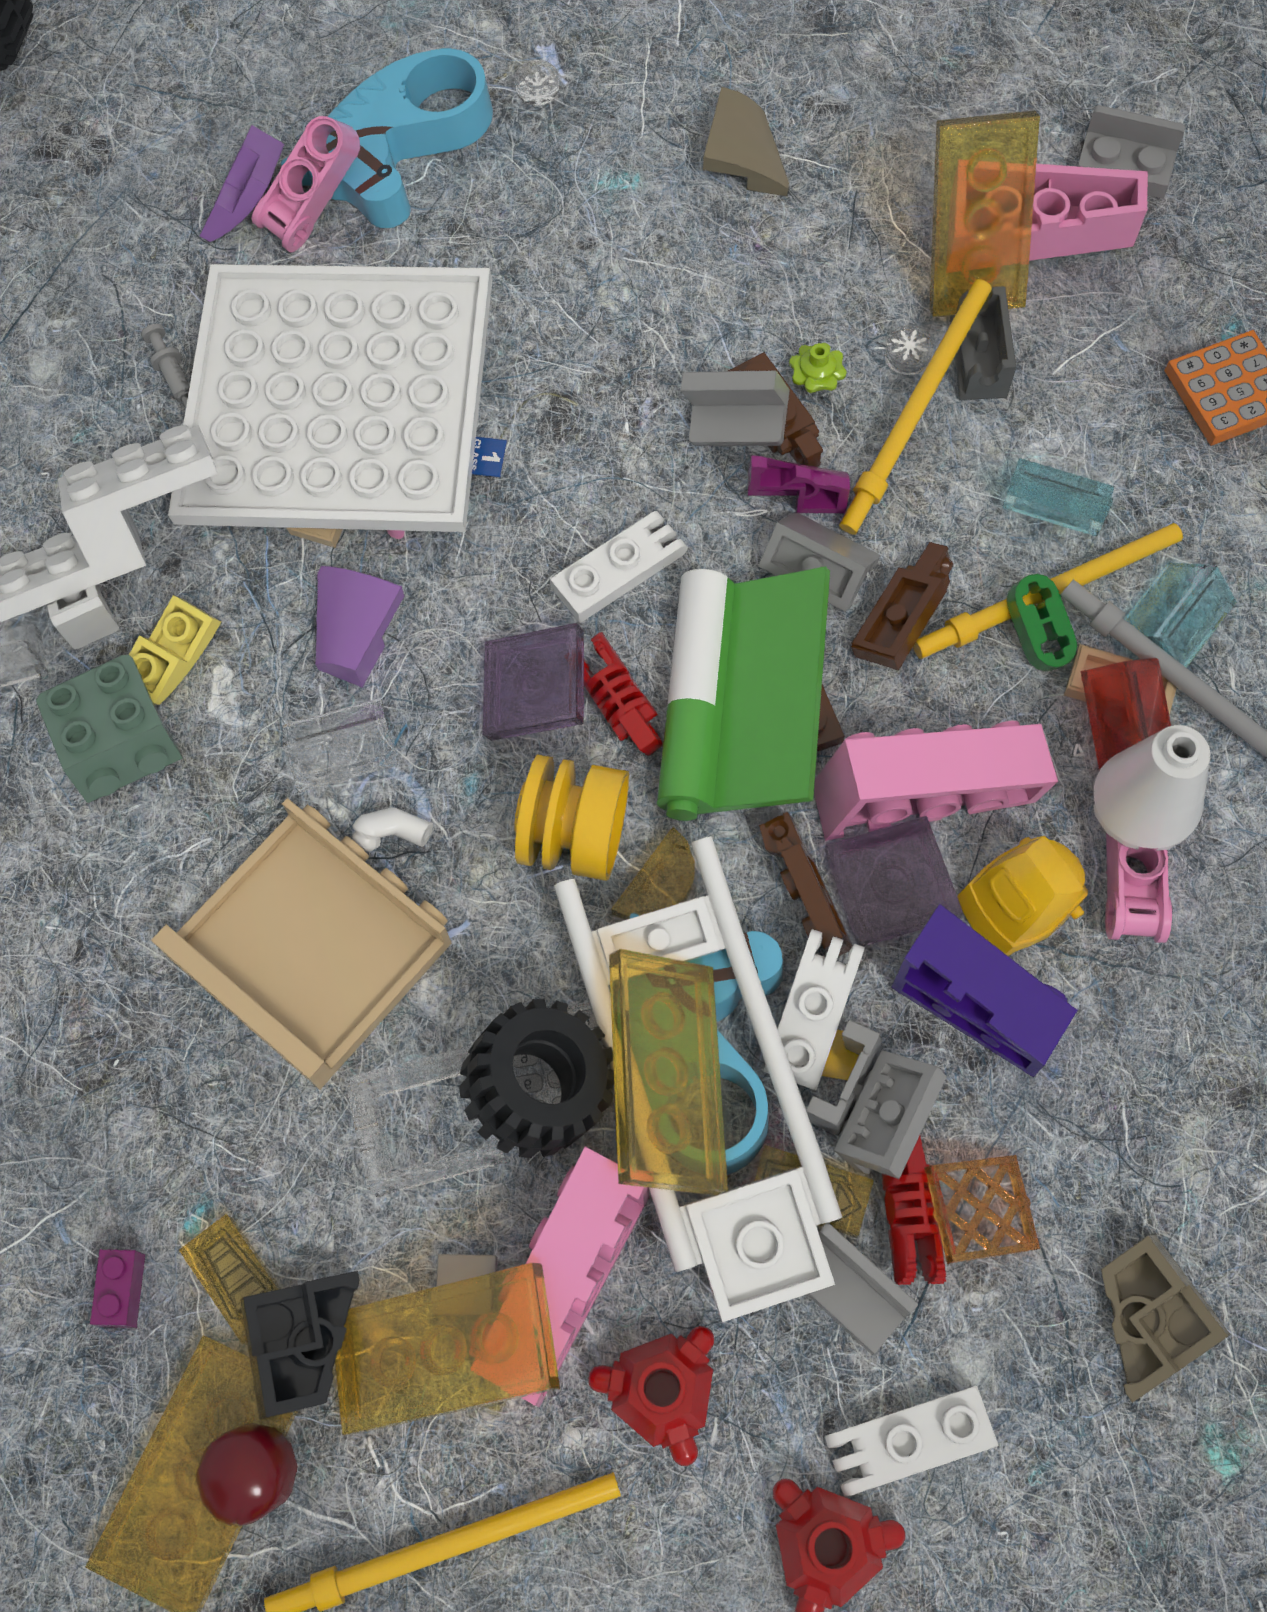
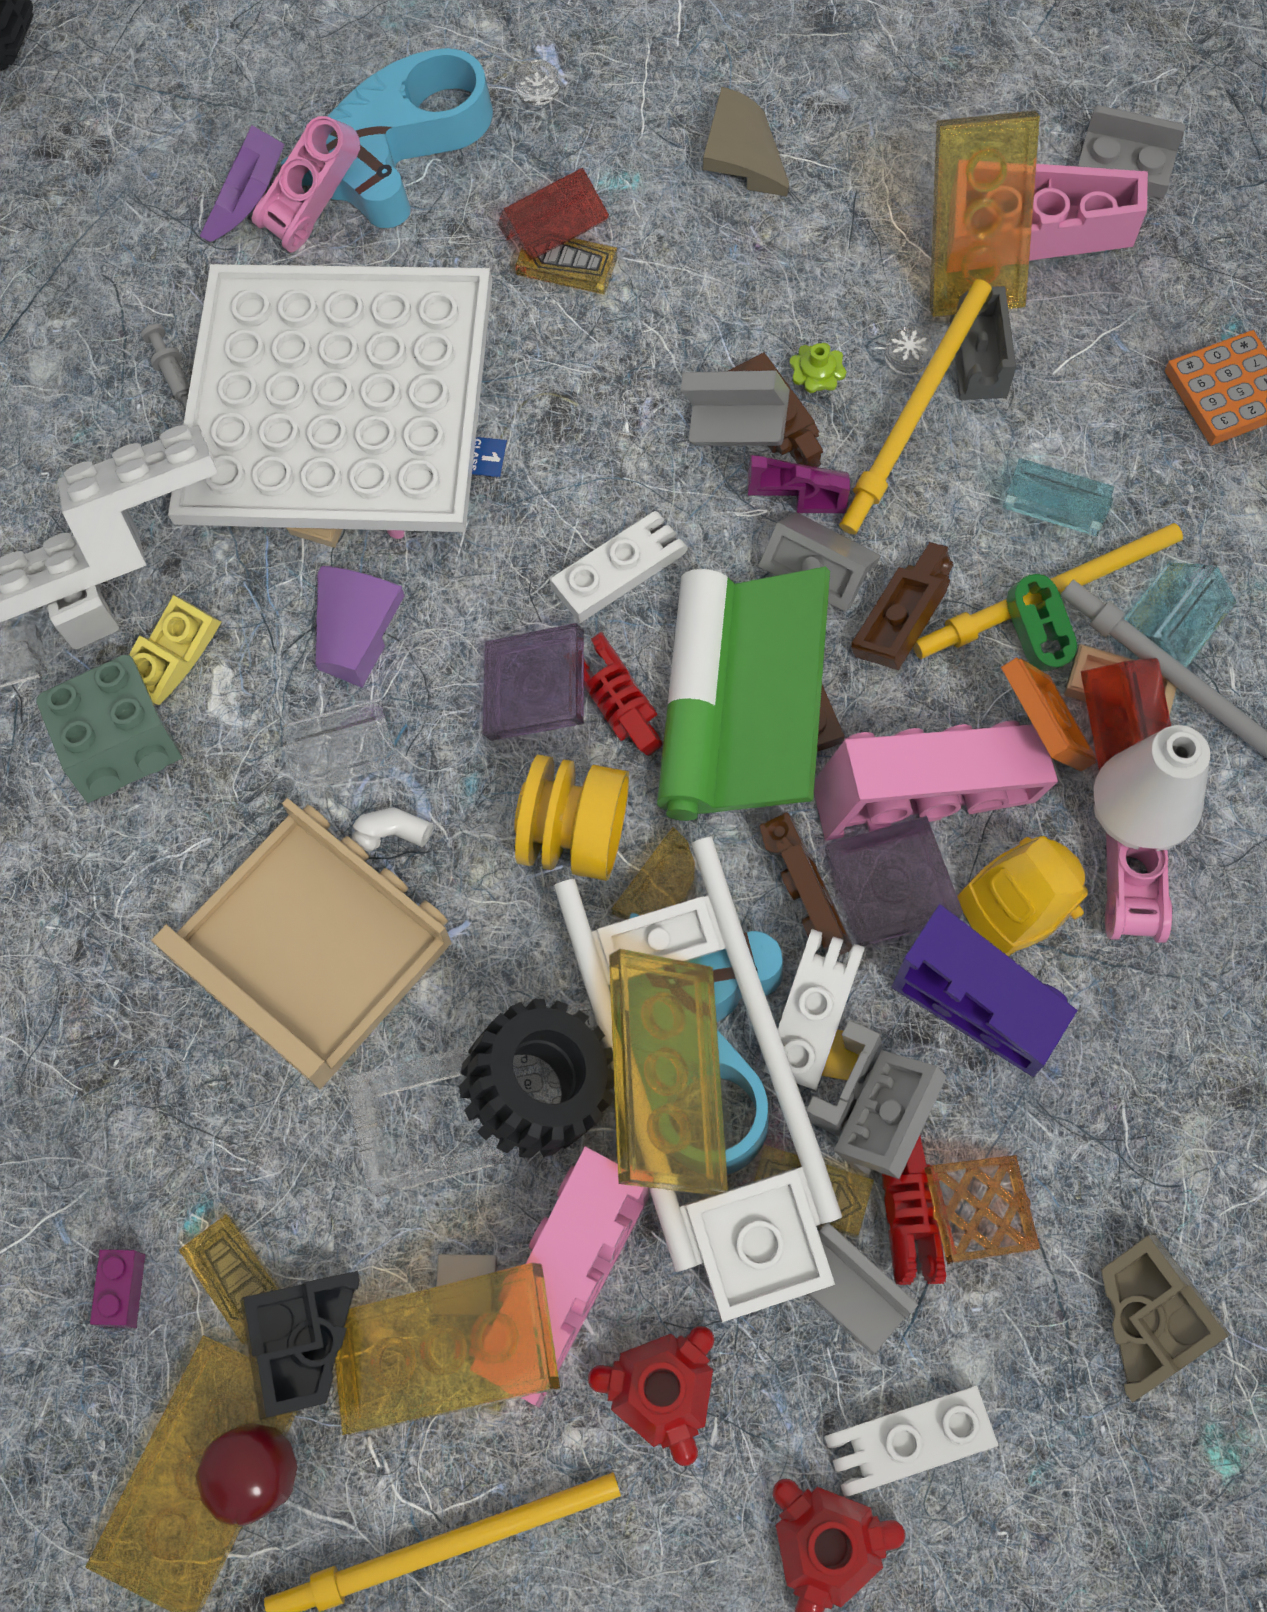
none -> clear red panel [498,167,609,260]
none -> clear yellow tile [515,228,618,295]
none -> orange tile [1001,657,1097,771]

